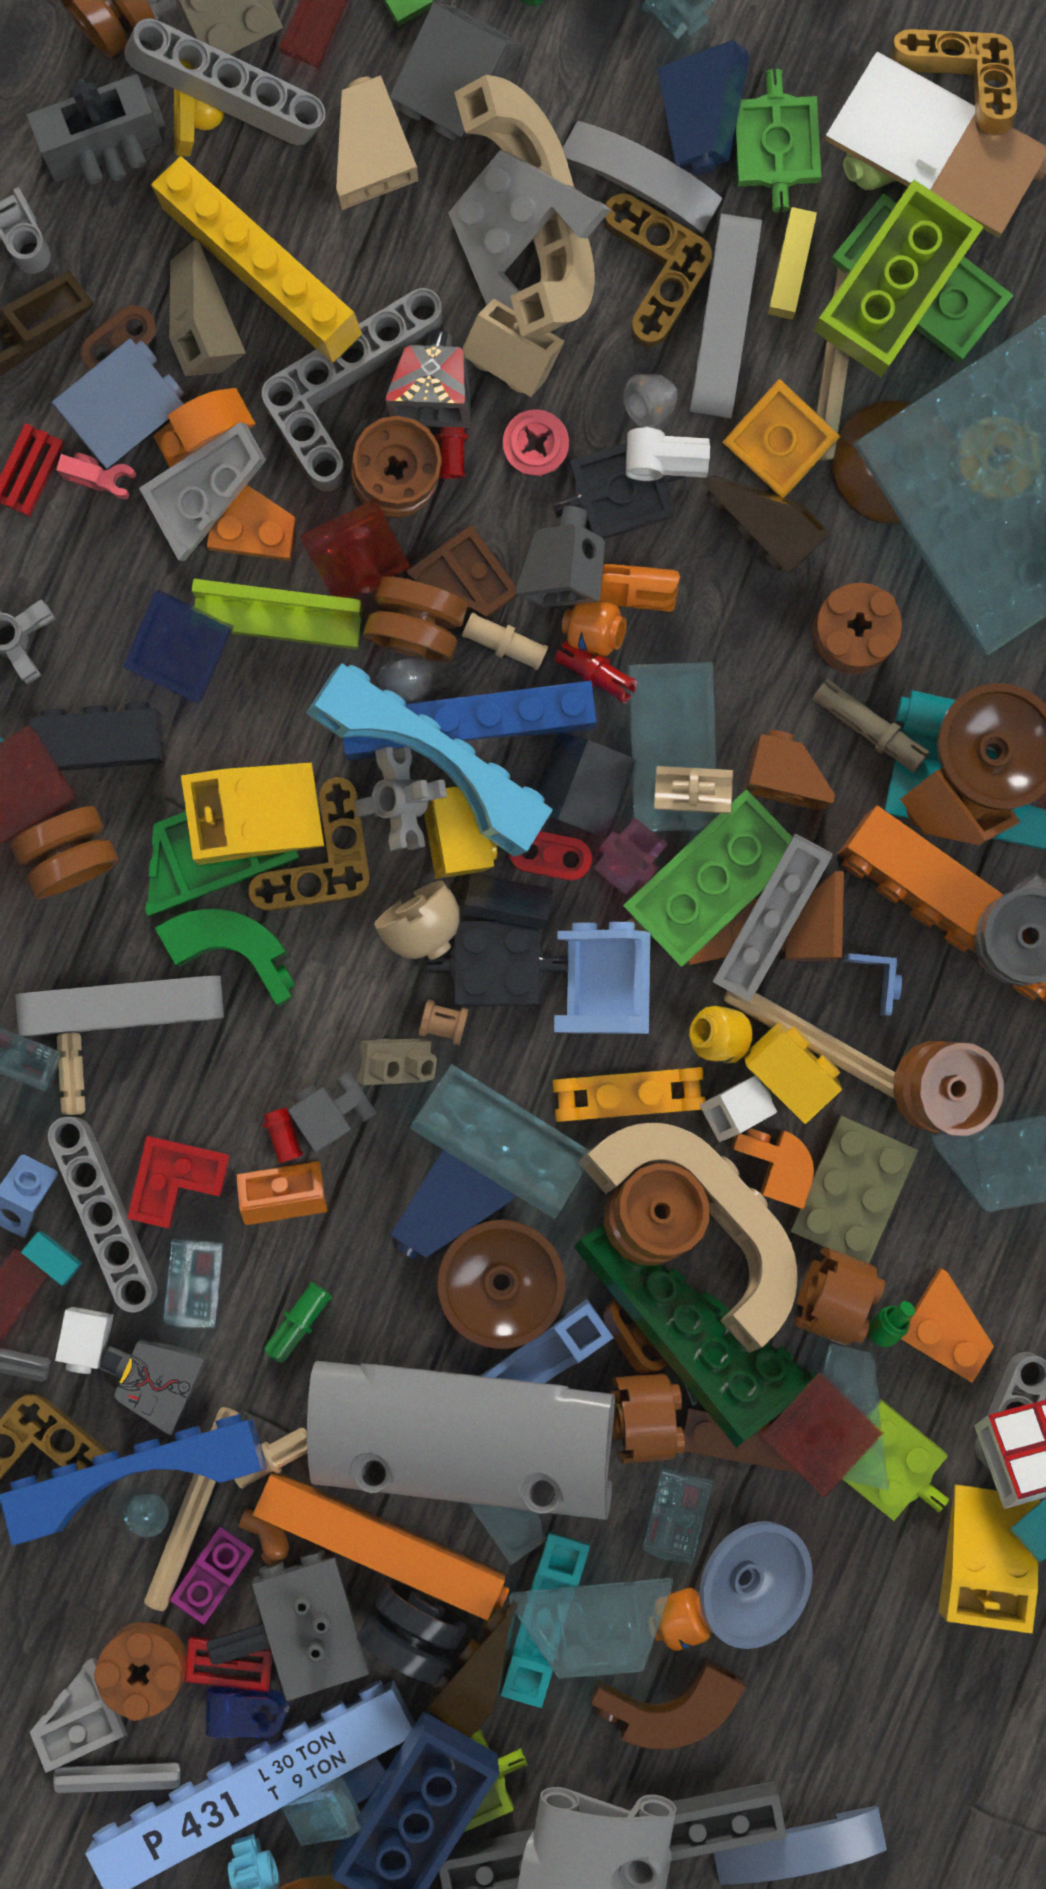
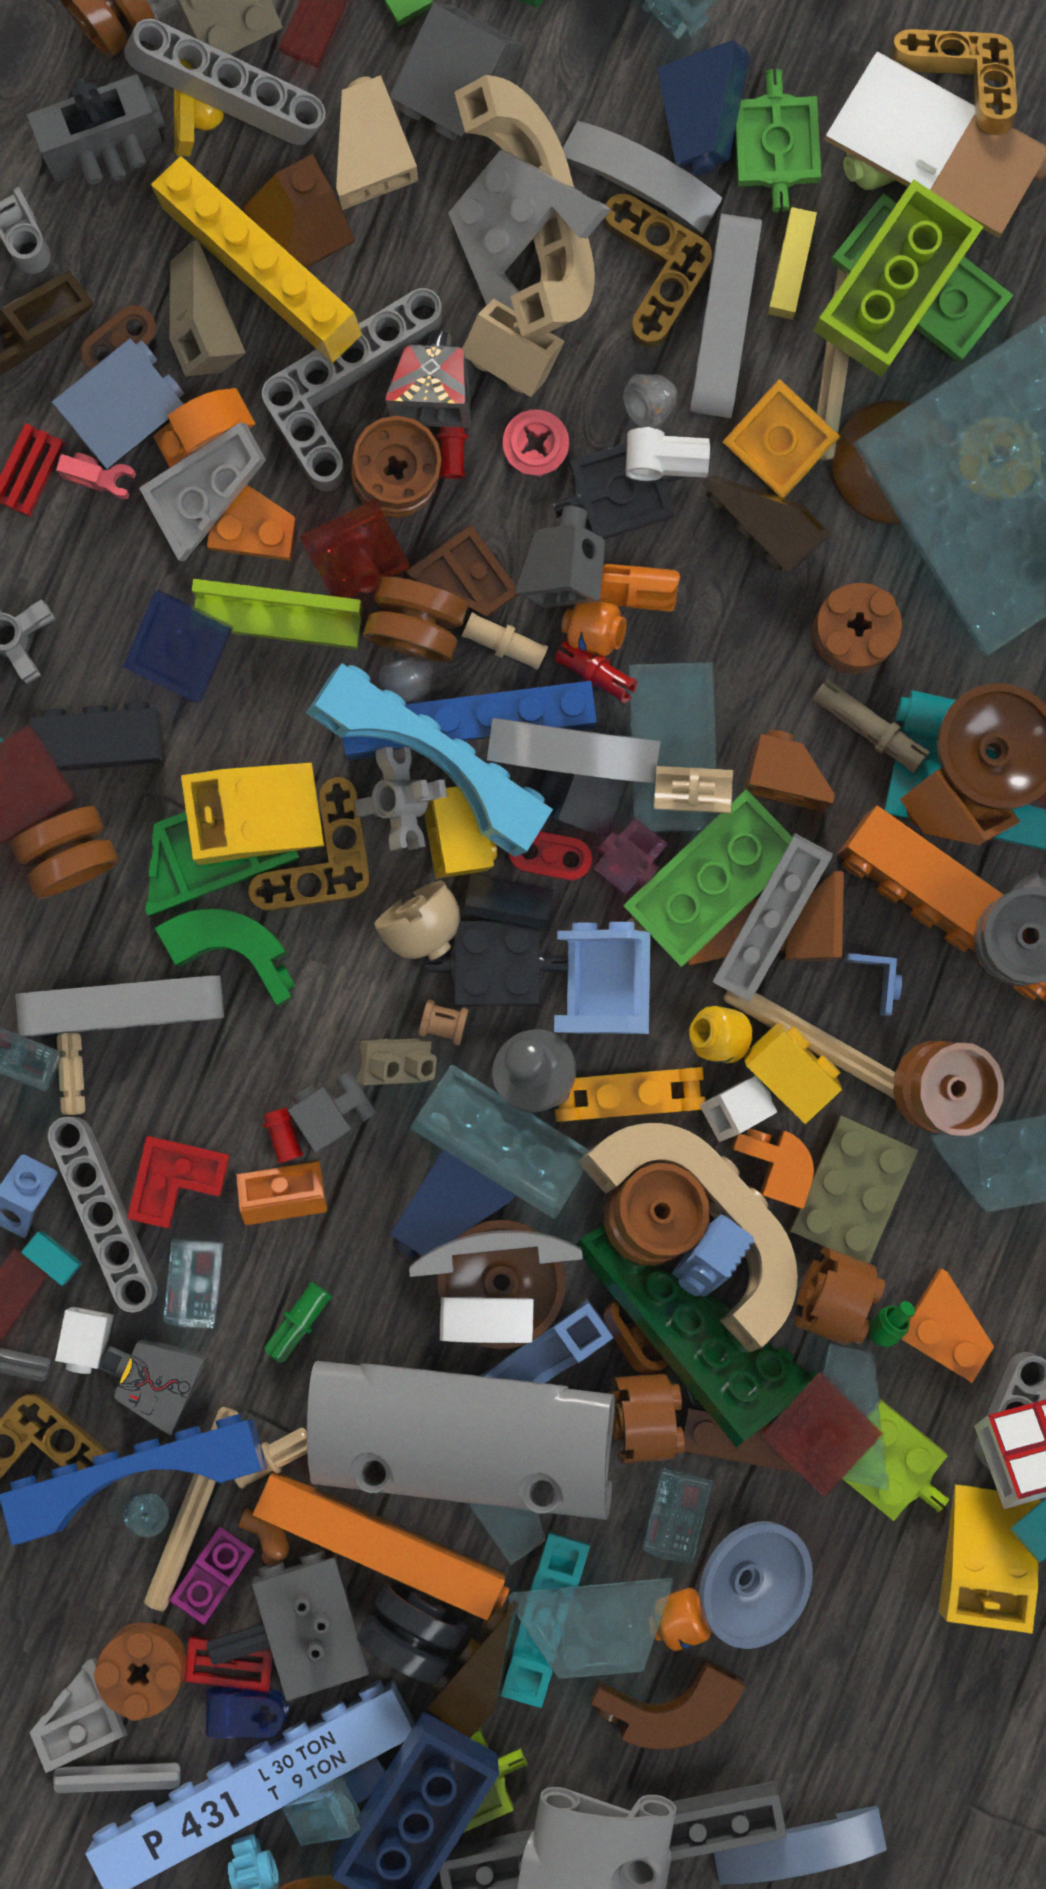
none -> reddish brown slope [243,154,355,268]
none -> light grey slope [409,1230,583,1277]
none -> white slope [440,1297,533,1343]
none -> light grey slope [487,718,660,783]
none -> dark grey plate [492,1029,576,1112]
none -> medium blue brick [672,1214,754,1296]

